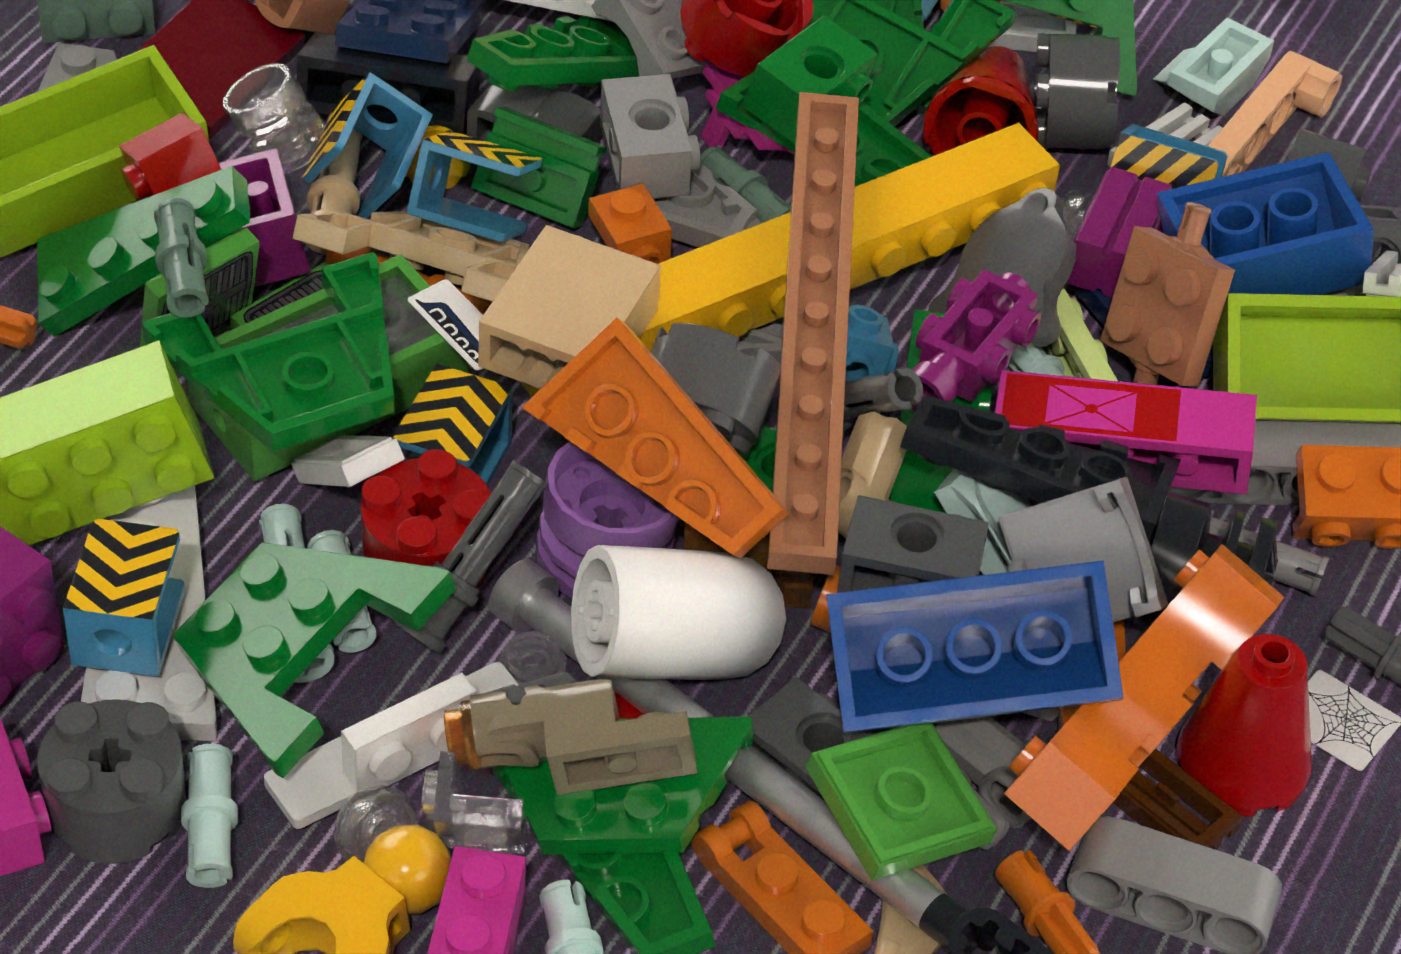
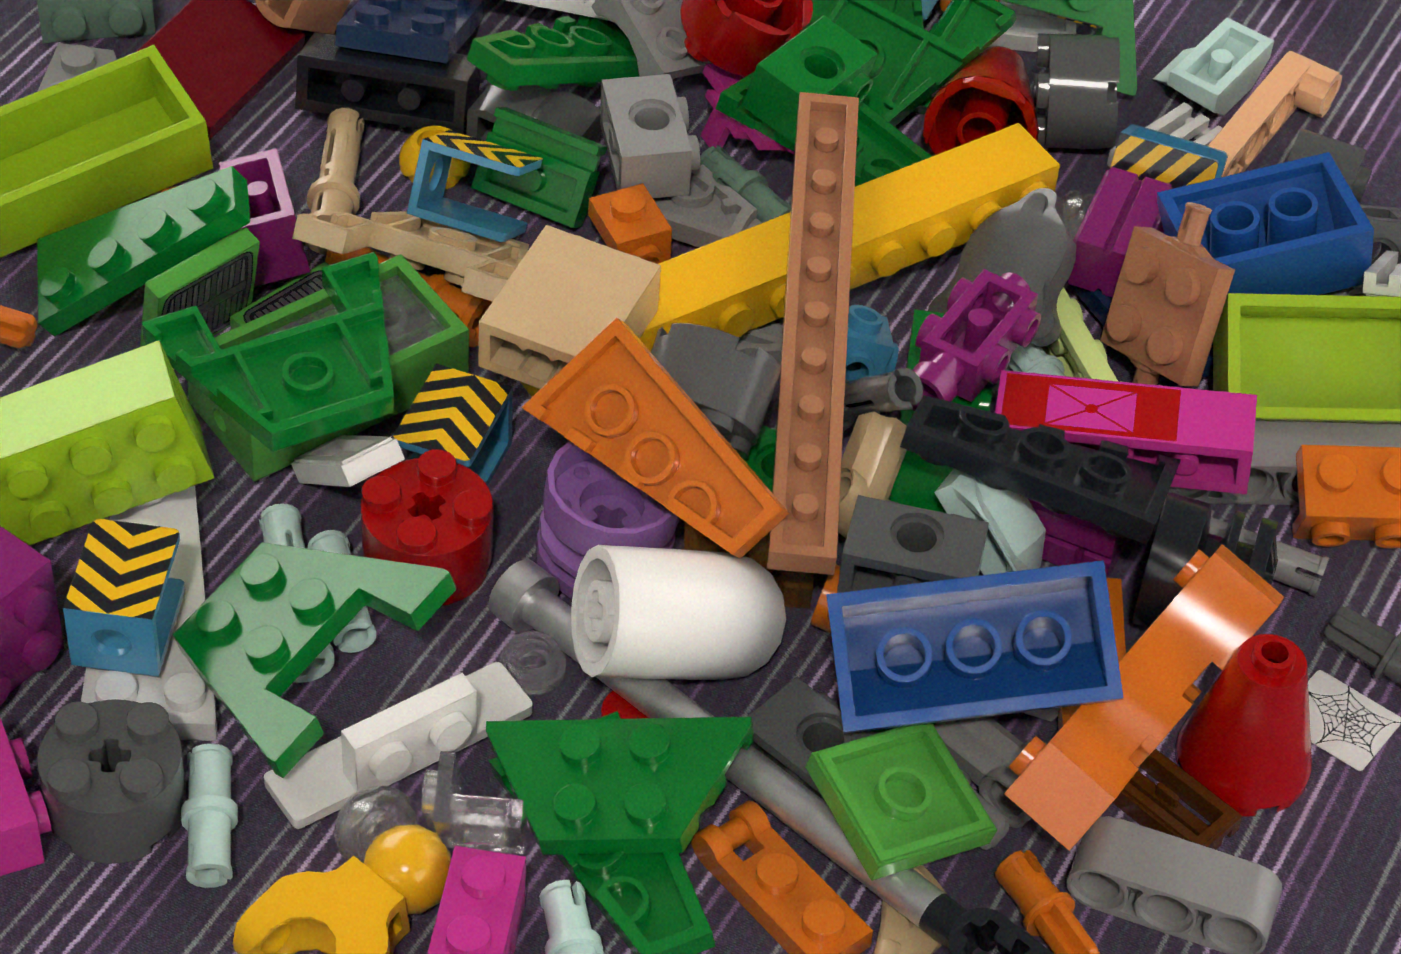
red brick [119,113,221,201] -> none
sand green pin [154,198,209,318] -> none
clear wheel [223,63,326,174] -> none
dark azure piece [302,72,433,219] -> none
dark grey pin [392,459,548,654] -> none
white sticker [408,280,483,370] -> none
dark tan plate [444,672,697,795] -> none
light grey piece [998,477,1169,622] -> none

